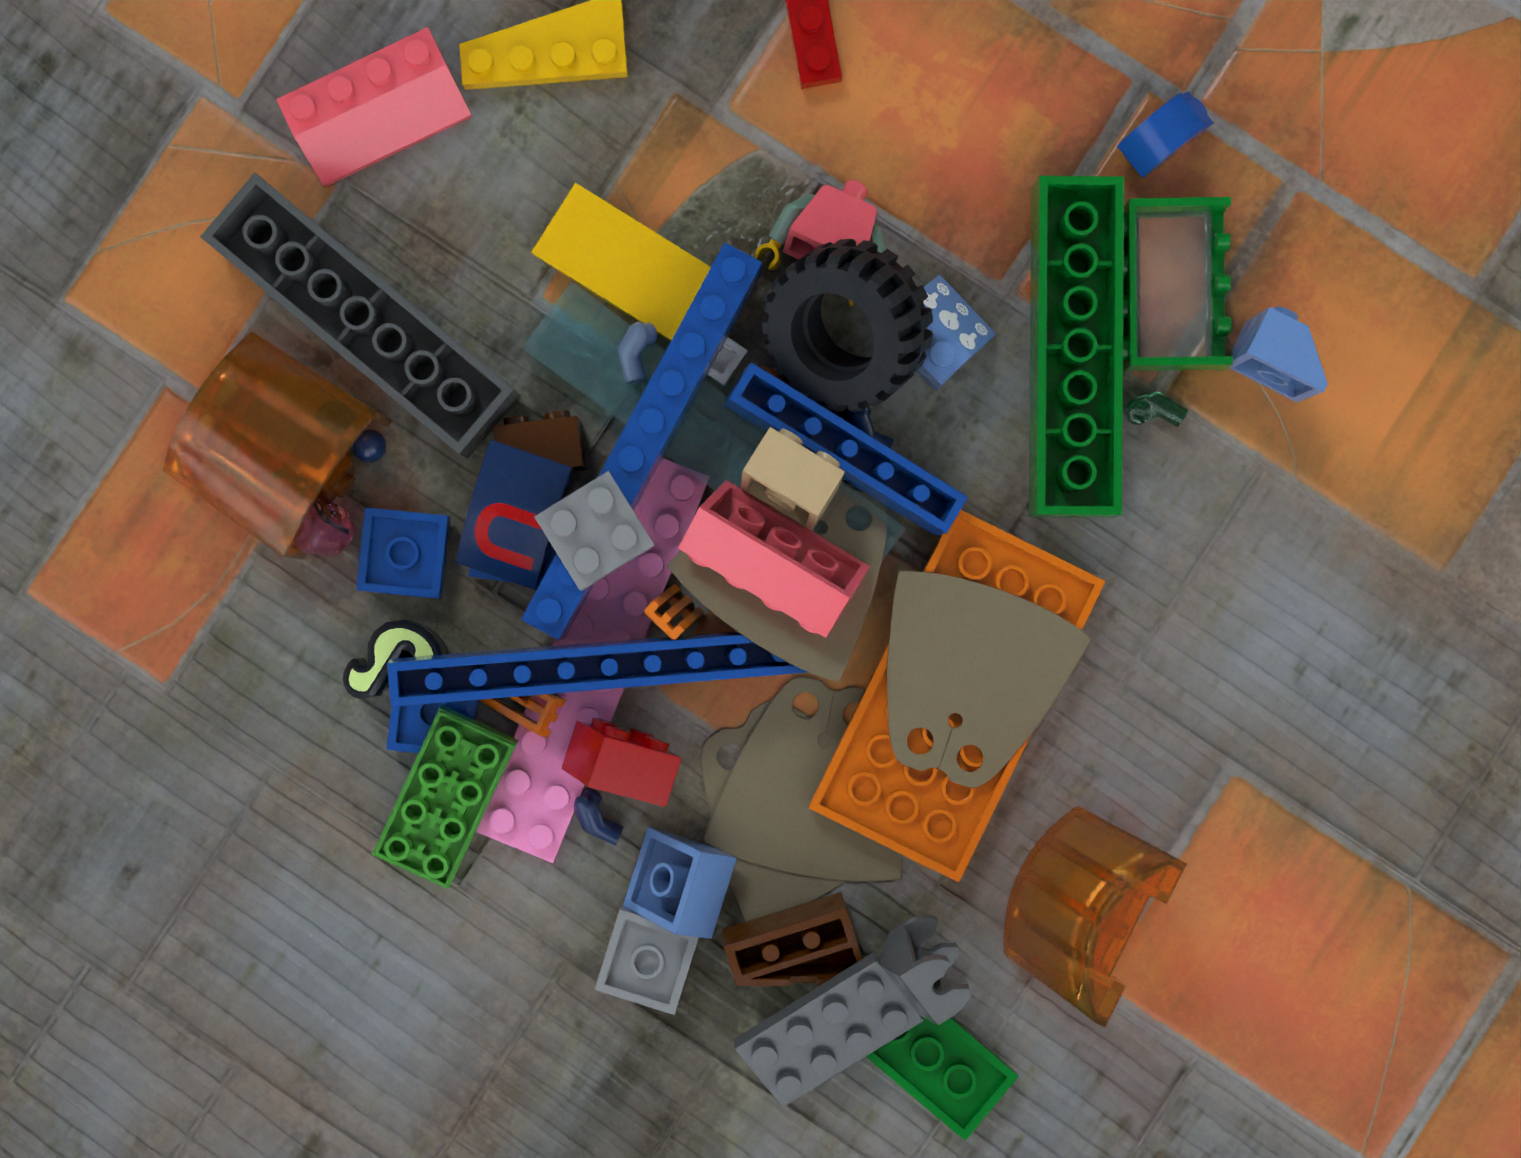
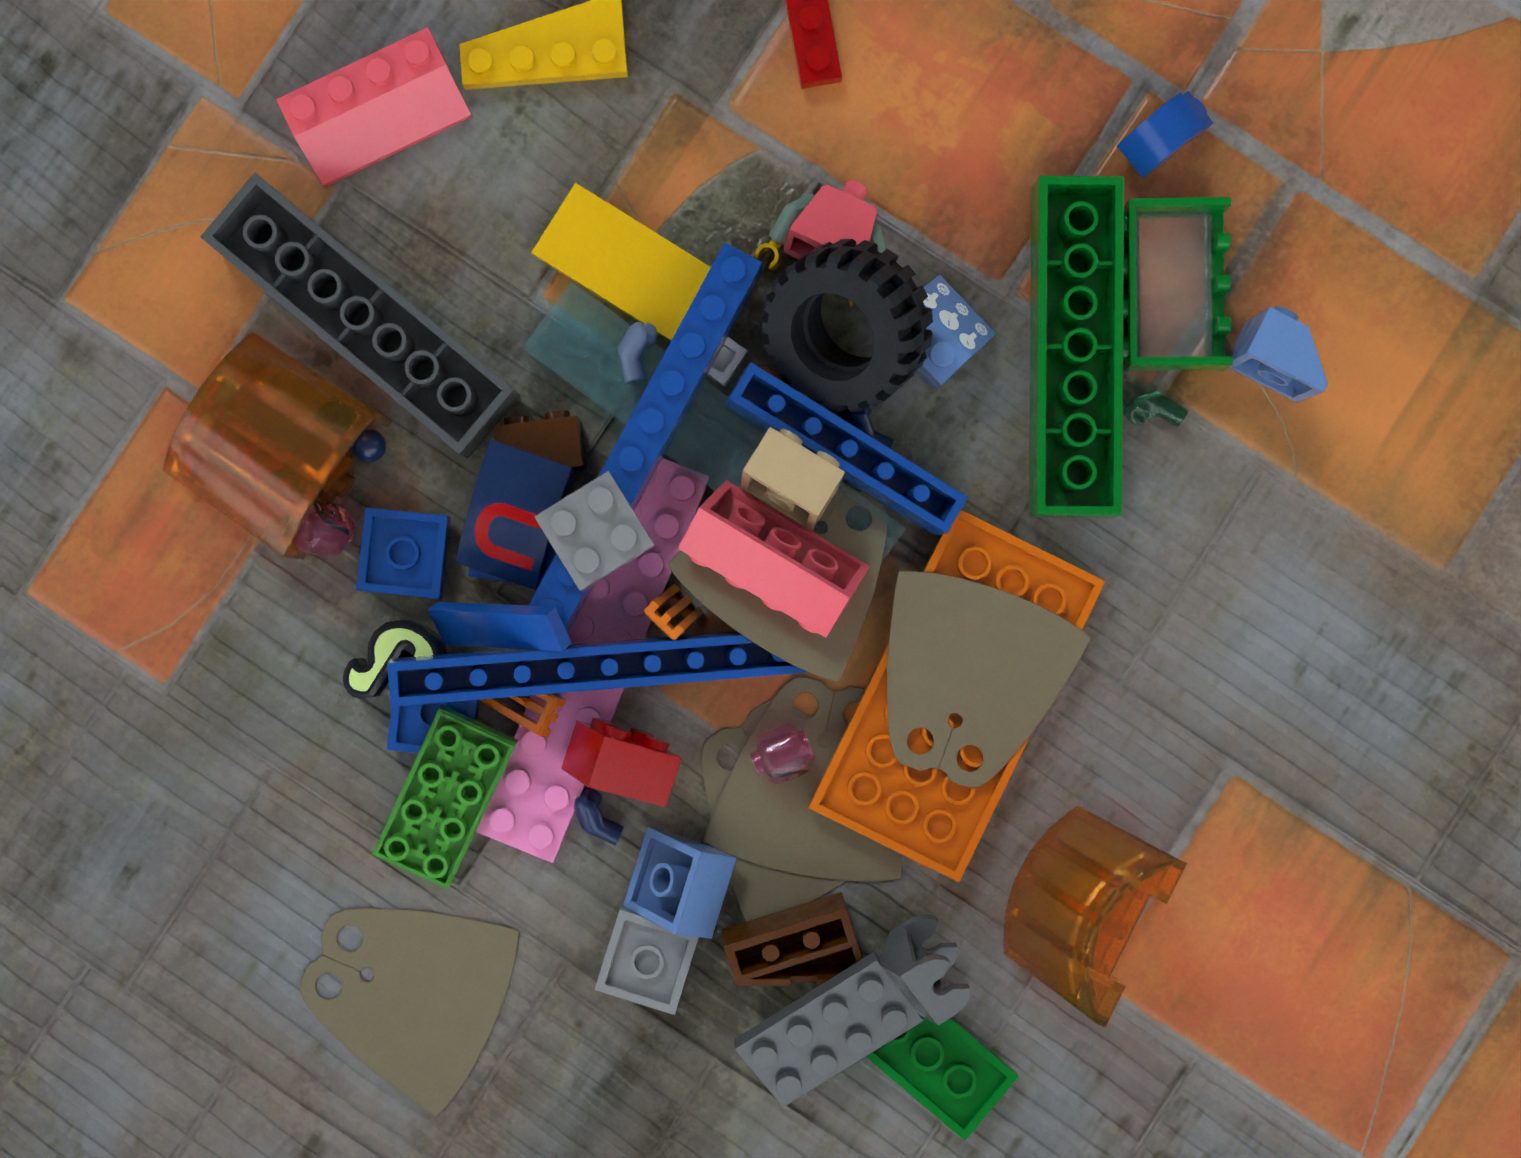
none -> dark tan piece [300,908,519,1117]
none -> blue tile [428,602,572,652]
none -> clear pink head [750,723,815,785]

